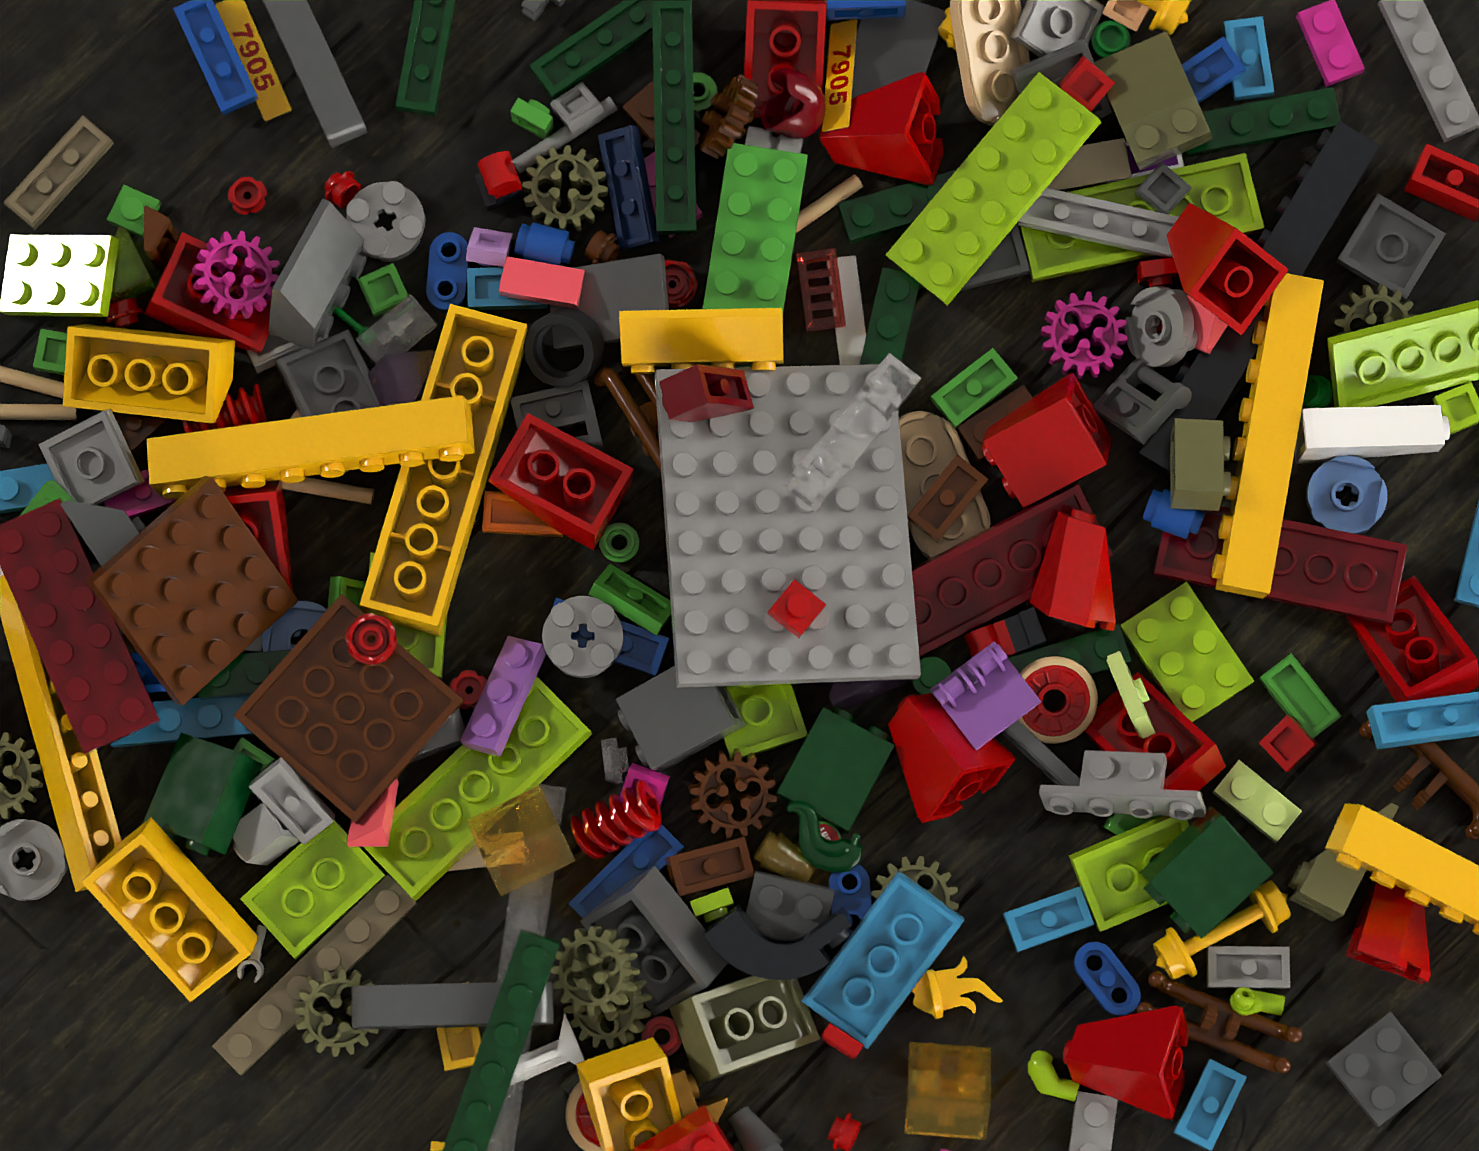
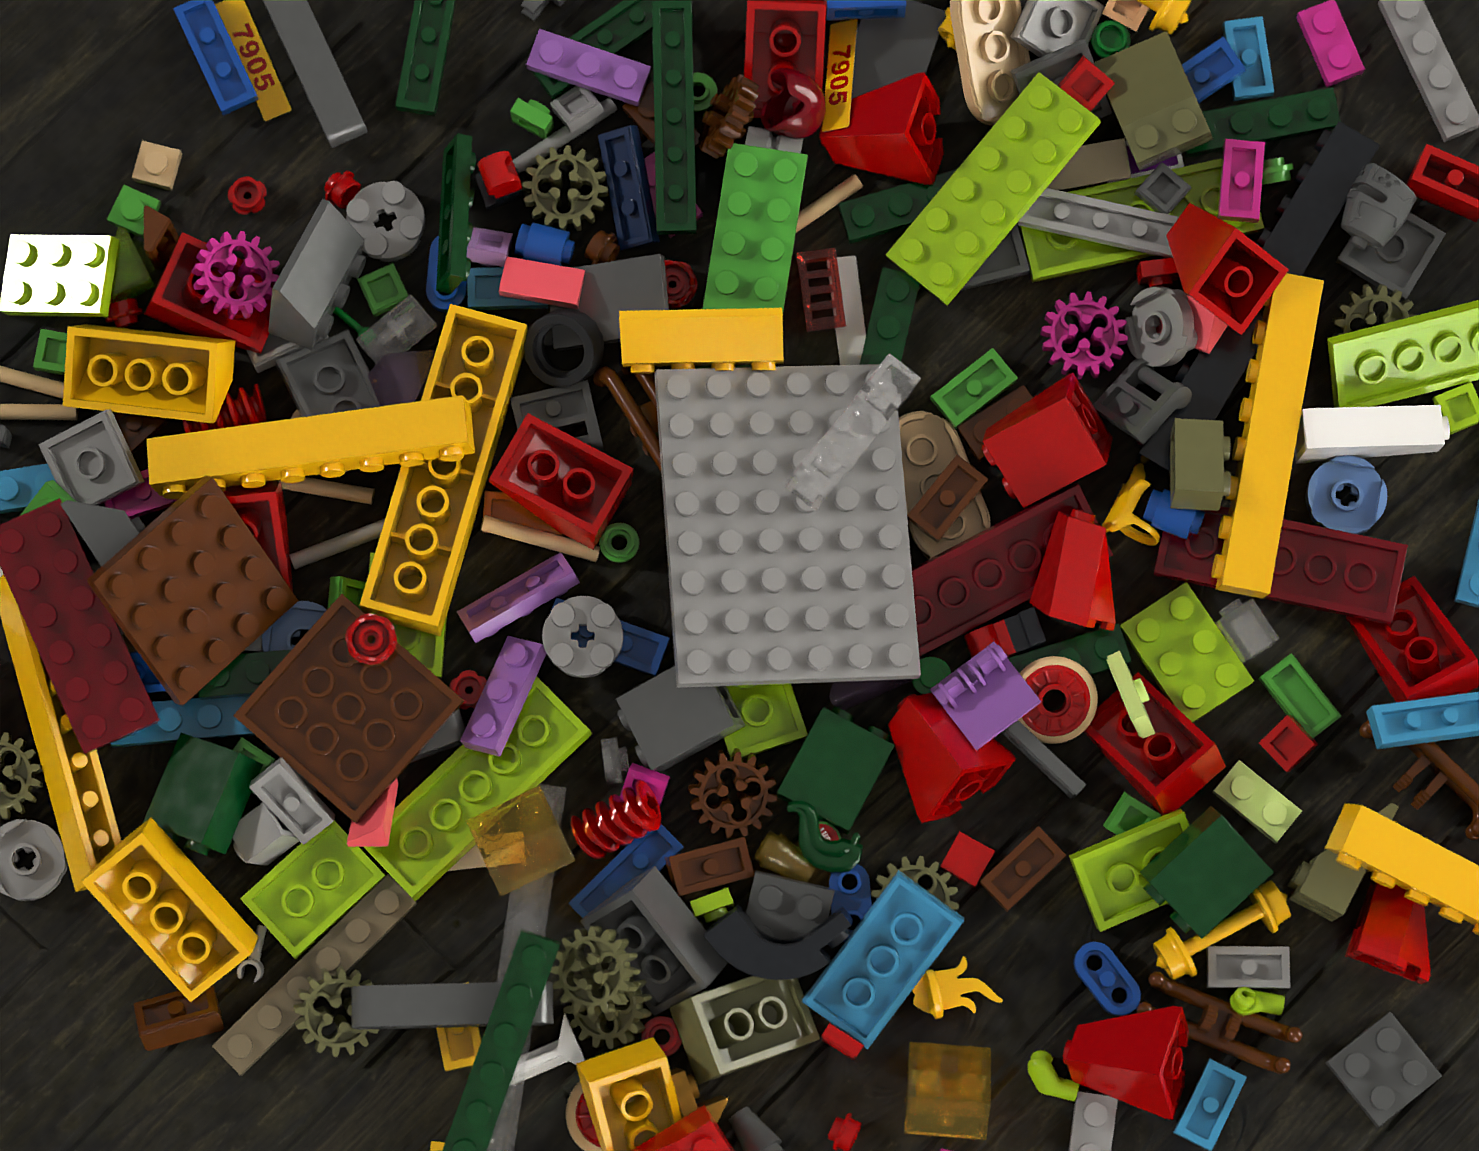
dark tan tile [4,115,114,230] -> none
bright green plate [589,564,672,636] -> none
dark red slope [659,364,754,422] -> none
red plate [767,579,826,639] -> none
dark azure plate [1003,886,1094,952] -> none
light grey bracket [1039,750,1206,820] -> none
green plate [1302,375,1333,409] -> none
none -> tan plate [132,141,182,191]
none -> reddish brown slope [133,984,224,1051]
none -> light grey bar [289,519,385,569]
none -> dark green plate [436,133,476,294]
none -> medium lavender plate [457,552,580,643]
none -> tan bar [480,515,600,562]
none -> medium lavender plate [526,29,651,107]
none -> red tile [939,831,995,887]
none -> reddish brown plate [979,826,1067,912]
none -> yellow piece [1102,463,1160,546]
none -> clear brick [1216,598,1279,664]
none -> dark pink plate [1218,139,1265,223]
none -> bright green plate [1262,157,1293,185]
none -> dark grey helmet [1341,163,1417,250]

